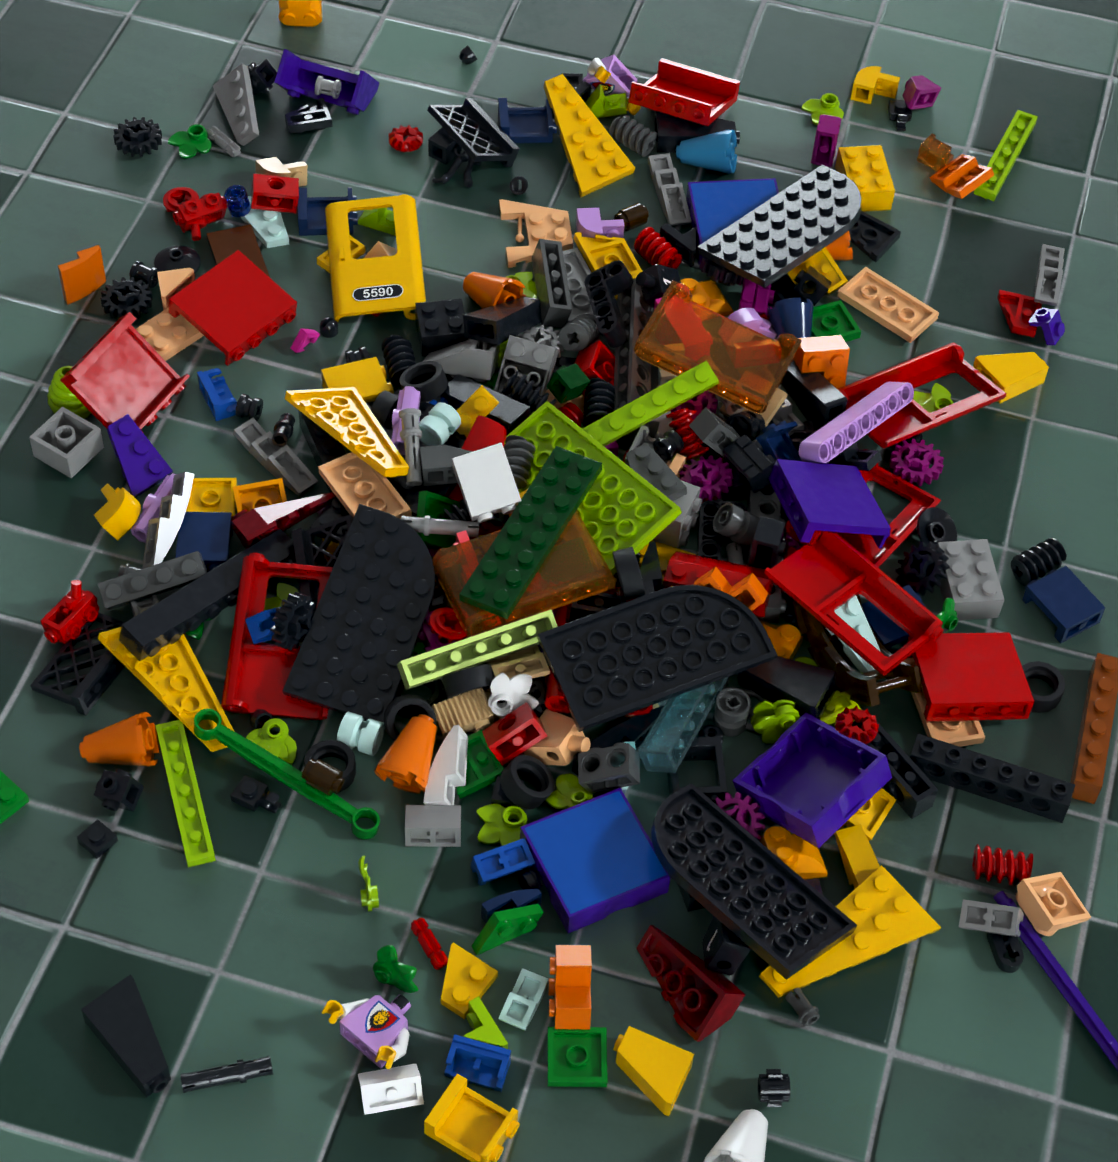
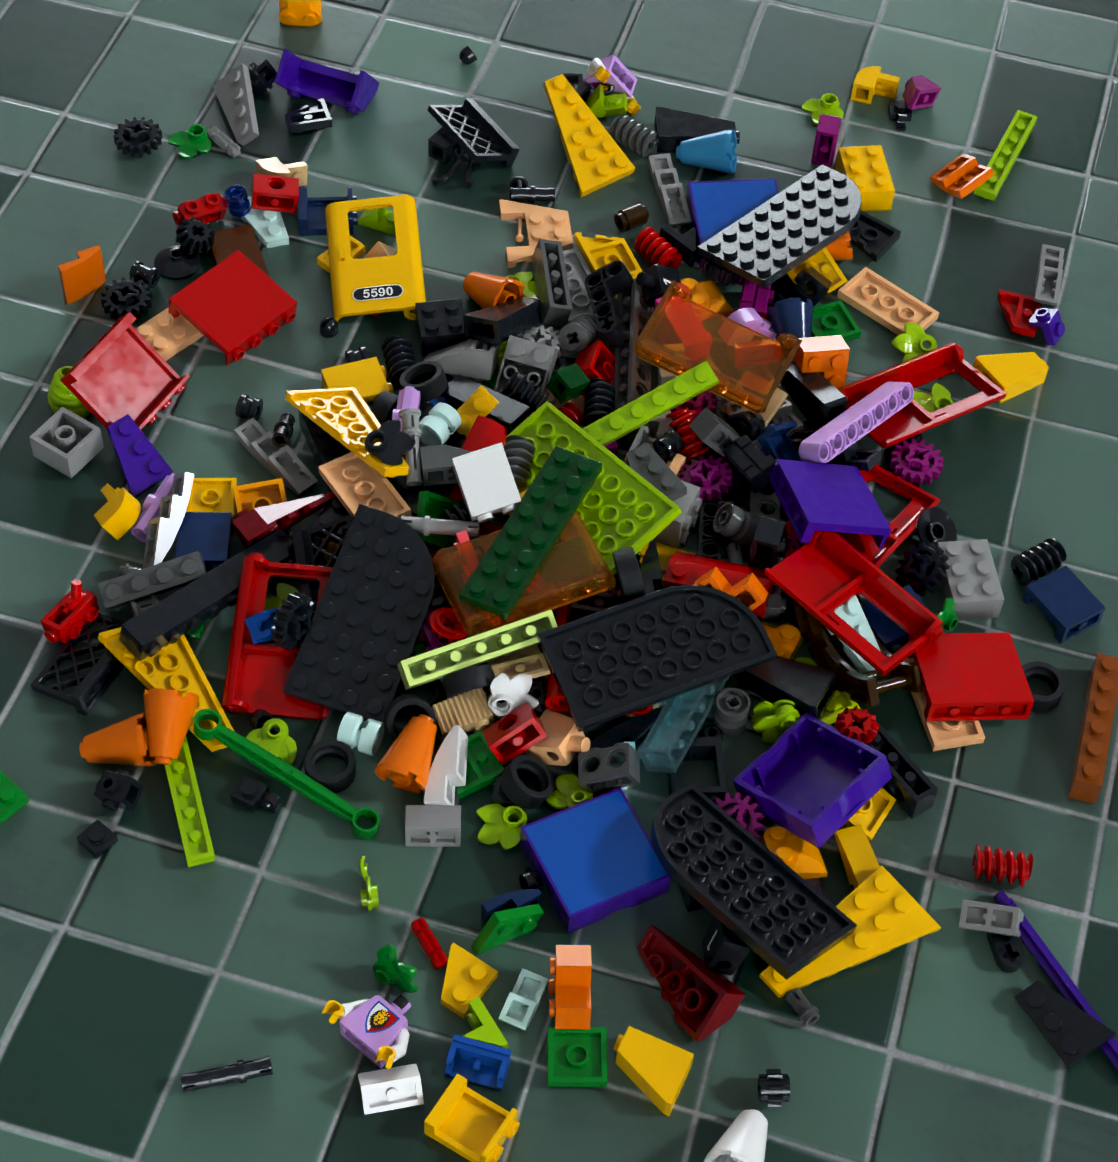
black slope [81,974,171,1098] -> none
light nougat slope [157,268,195,310] -> none
red gear [163,187,199,212] -> none
blue hinge [197,368,237,421] -> none
dark pink tile [290,328,320,353] -> none
dark brown brick [301,758,345,796] -> none
light grey bush [315,76,341,99] -> none
red gear [389,125,423,152] -> none
blue hinge [470,838,535,886] -> none
dark blue panel [498,98,557,143] -> none
lavender brick [576,208,624,238] -> none
red panel [629,58,740,126] -> none
black brick [910,733,1075,823] -> none
clear orange brick [917,133,954,172] -> none
light nougat slope [1016,872,1091,936] -> none
none -> orange cone [143,688,199,765]
none -> black gear [176,216,215,257]
none -> black plate [365,420,416,466]
none -> black pin [509,186,555,203]
none -> lime plate [891,323,937,362]
none -> black wing [1015,980,1116,1069]

